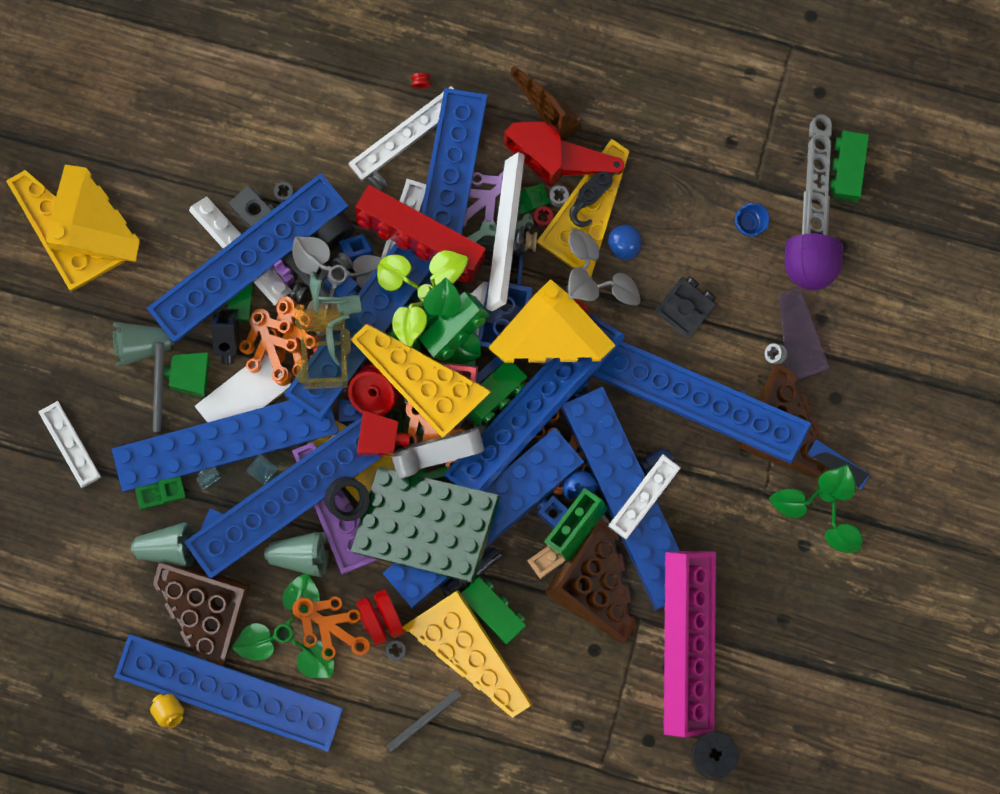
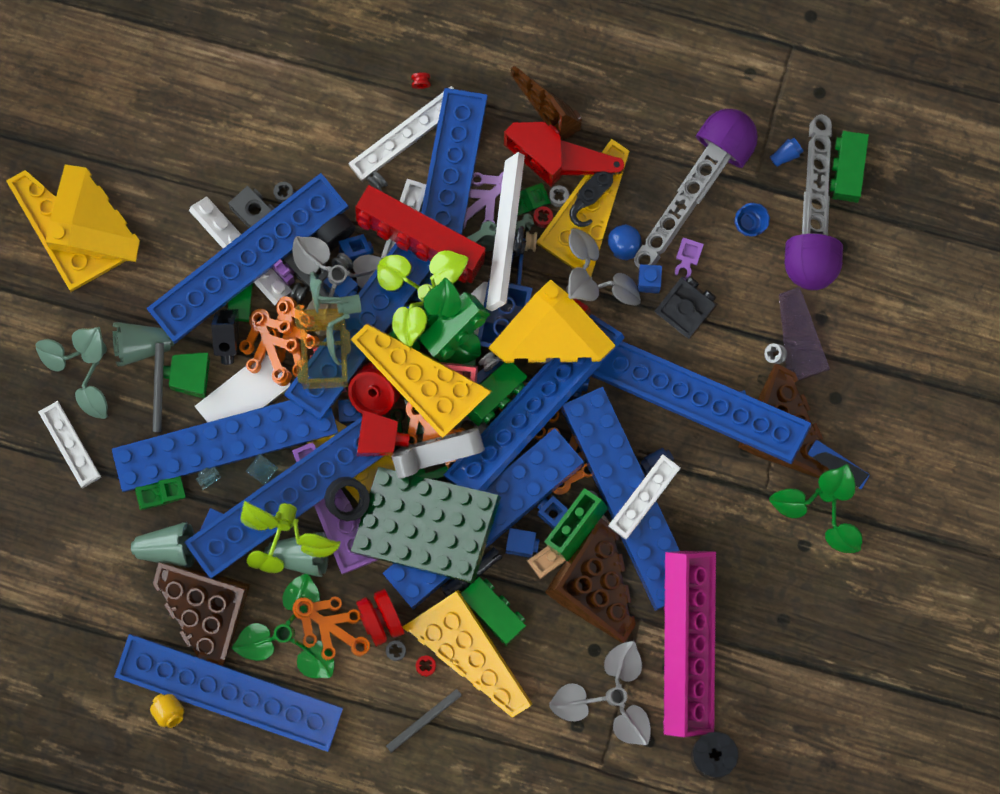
blue hair [562,470,599,499] -> none
none -> sand green plant [35,327,108,419]
none -> lime plant [240,501,340,573]
none -> red bush [416,655,436,677]
none -> light grey bush [478,351,501,372]
none -> blue brick [506,528,540,558]
none -> light grey plant [549,641,651,745]
none -> piece [634,109,758,268]
none -> blue brick [638,264,662,294]
none -> medium lavender plate [675,238,704,278]
none -> blue cone [770,138,804,167]

